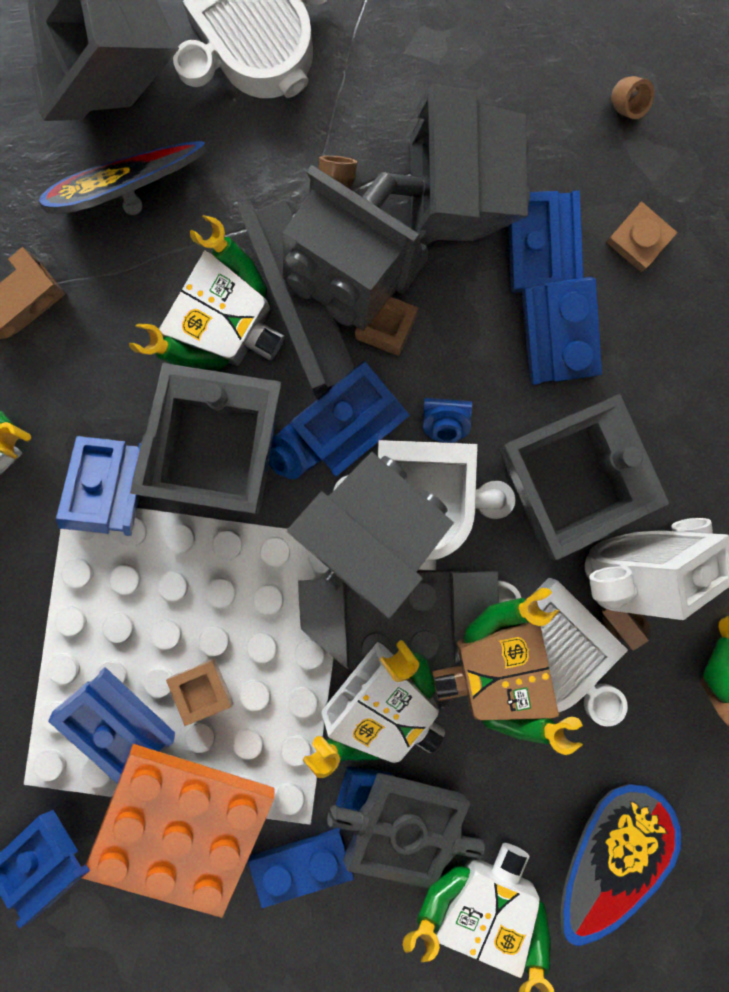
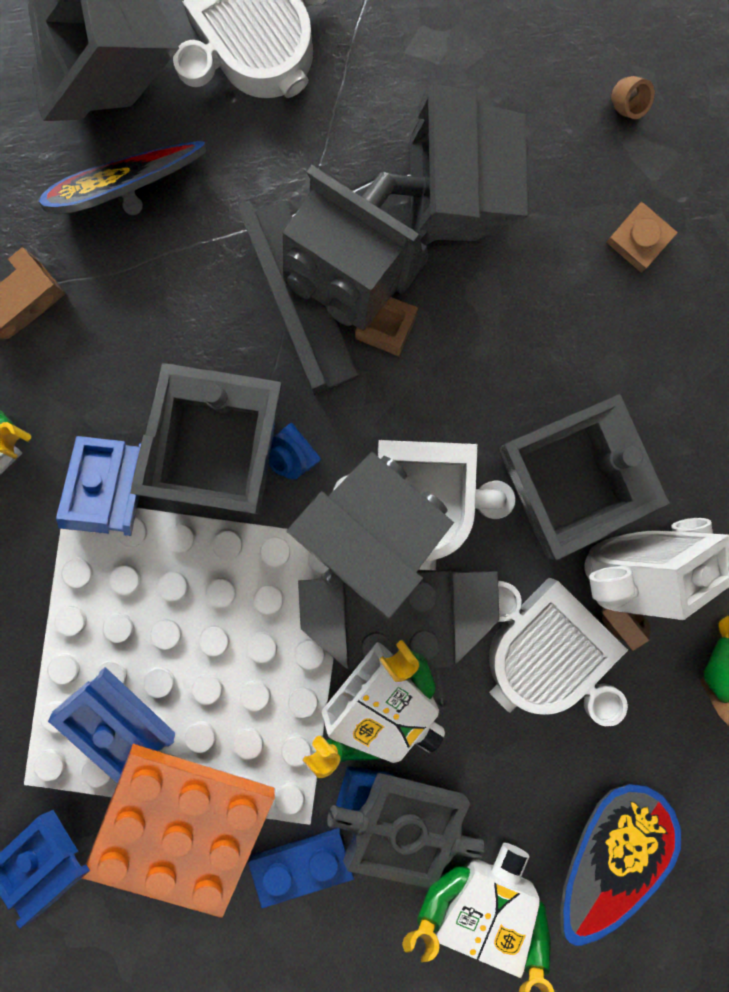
torso [129,215,284,371] -> none
medium nougat plate [166,658,234,726] -> none
blue plate [291,360,410,476] -> none
medium nougat hinge [318,155,357,188] -> none
blue plate [423,398,472,443] -> none
torso [432,588,583,755] -> none
blue plate [508,190,583,293] -> none
blue plate [521,277,602,385] -> none

